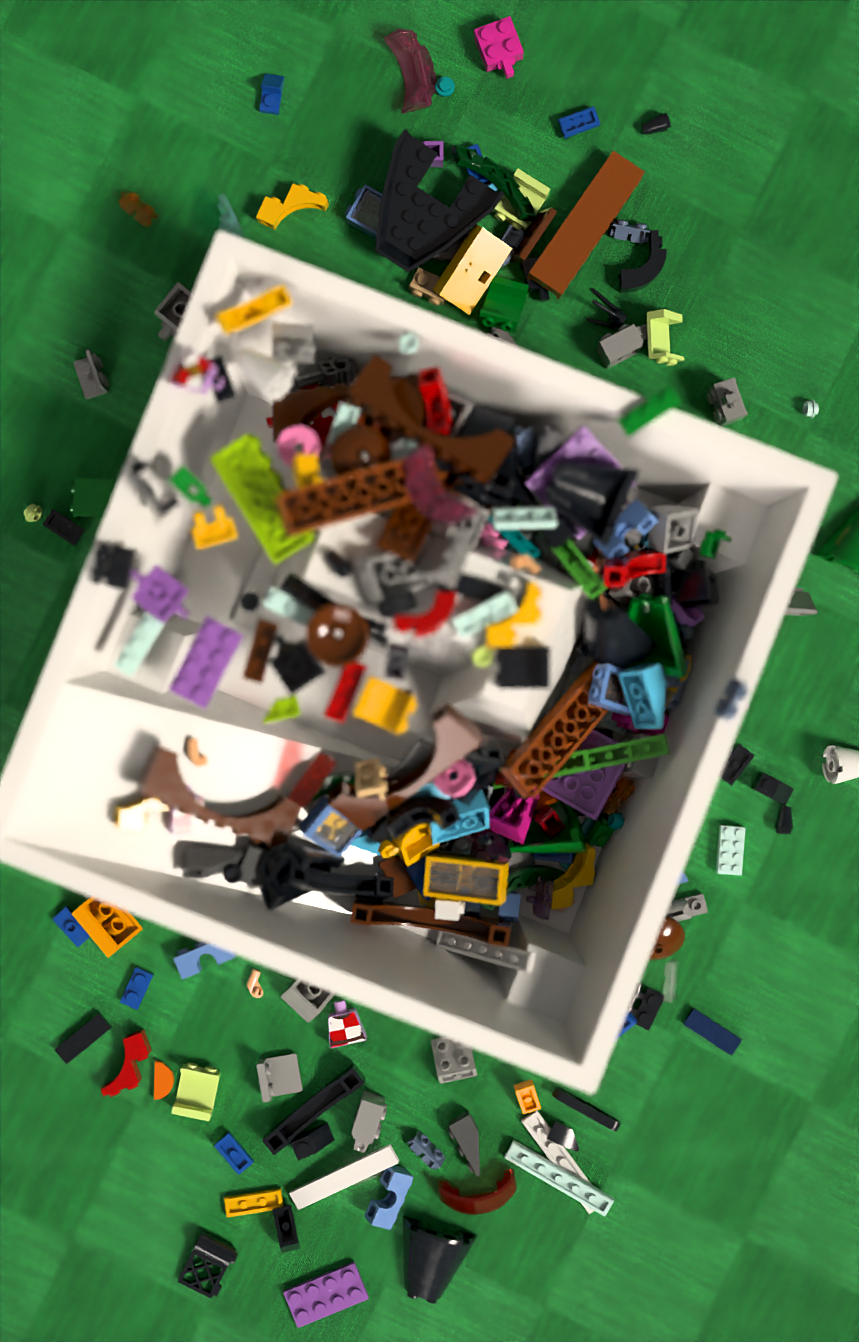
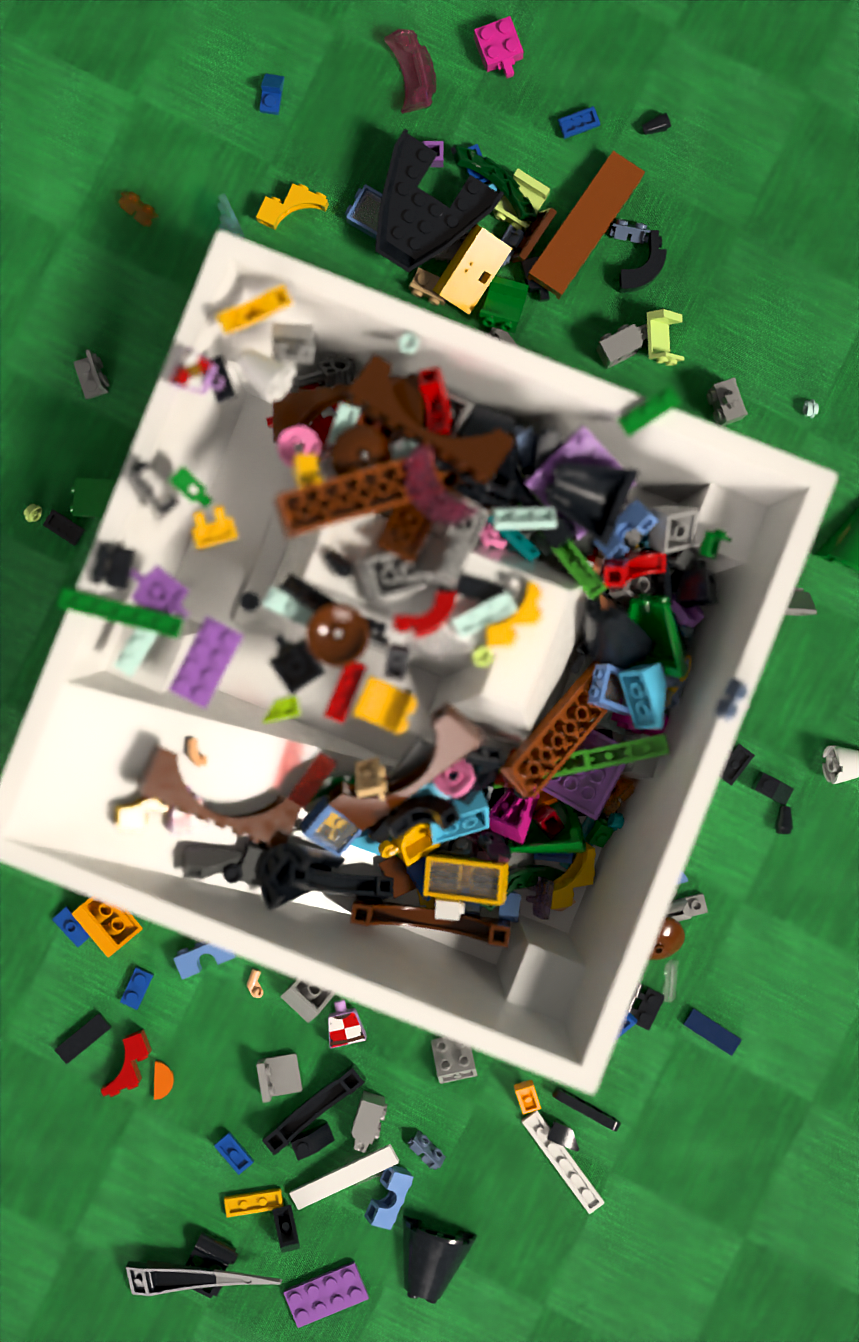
light grey hinge [154,282,193,341] -> none
yellowish green panel [171,1062,221,1121] -> none
lime bracket [210,434,317,565] -> none
reddish brown tile [242,619,280,684] -> none
black tyre [377,591,417,618] -> none
white tile [435,931,536,973] -> none
teal plate [436,77,455,97] -> none
clear red windscreen [438,1169,517,1215] -> none
dark grey slope [447,1110,480,1177] -> none
black panel [495,647,550,689] -> none
light aqua tile [504,1140,615,1216] -> none
light nougat arm [509,555,541,575] -> none
black plant [586,288,627,330] -> none
light aqua piece [716,825,745,875] -> none
none -> green tile [57,587,184,639]
none -> black plate [126,1260,283,1296]

